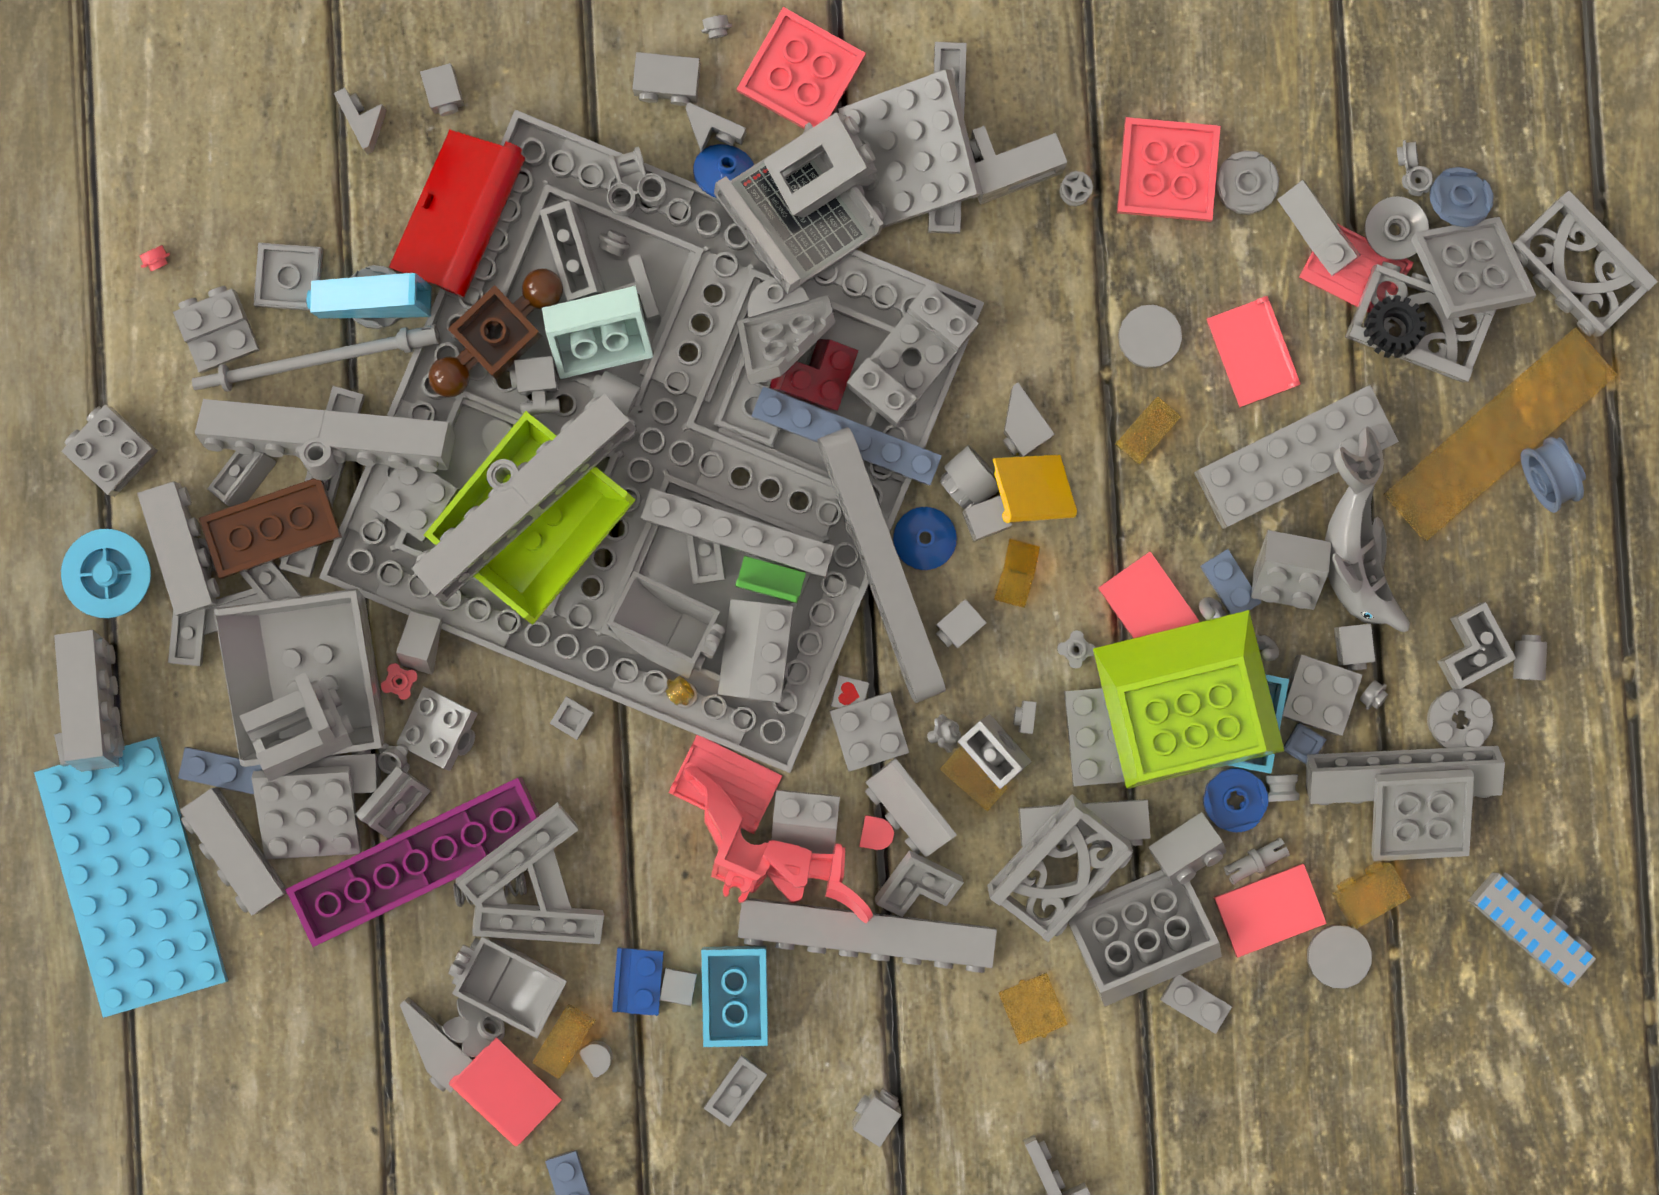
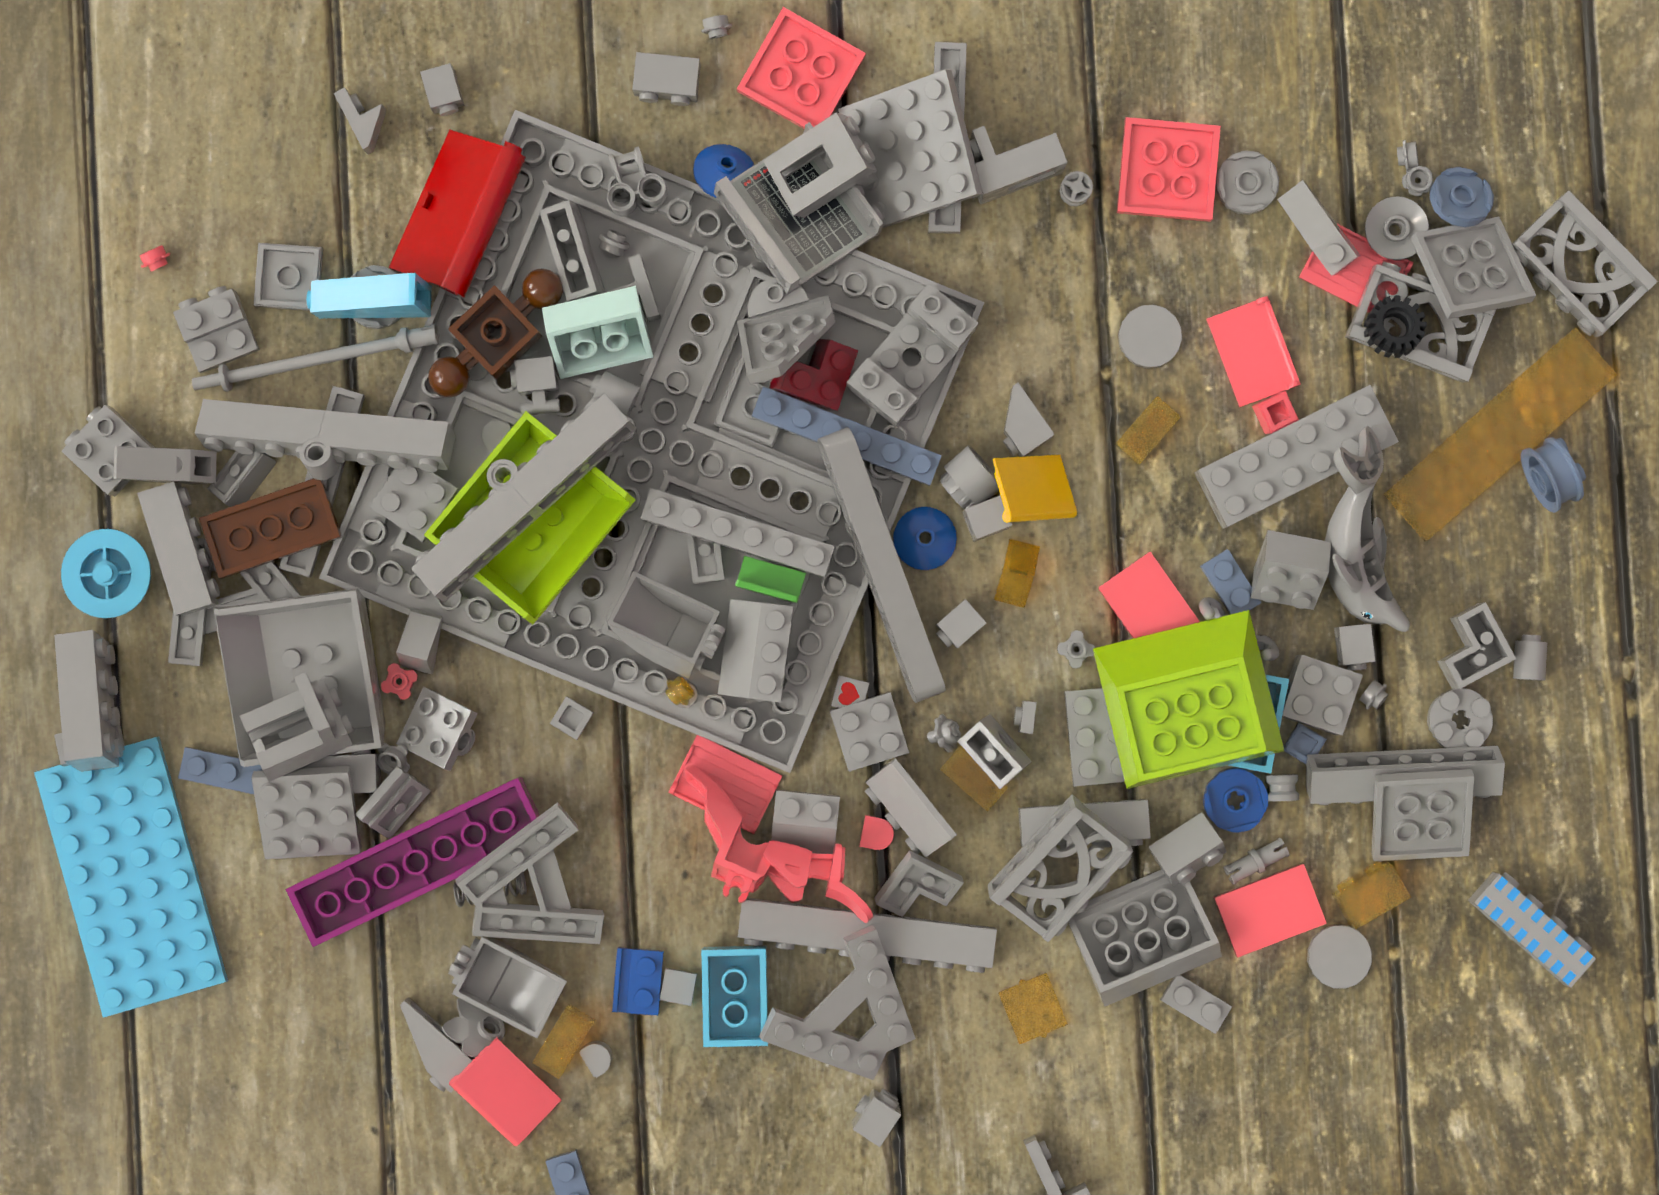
light grey brick [180,787,287,915] -> none
light grey slope [685,102,747,152] -> none
light grey plate [704,1055,767,1127] -> none
none -> light grey slope [113,446,217,485]
none -> light grey plate [759,925,916,1080]
none -> coral slope [1252,391,1299,434]

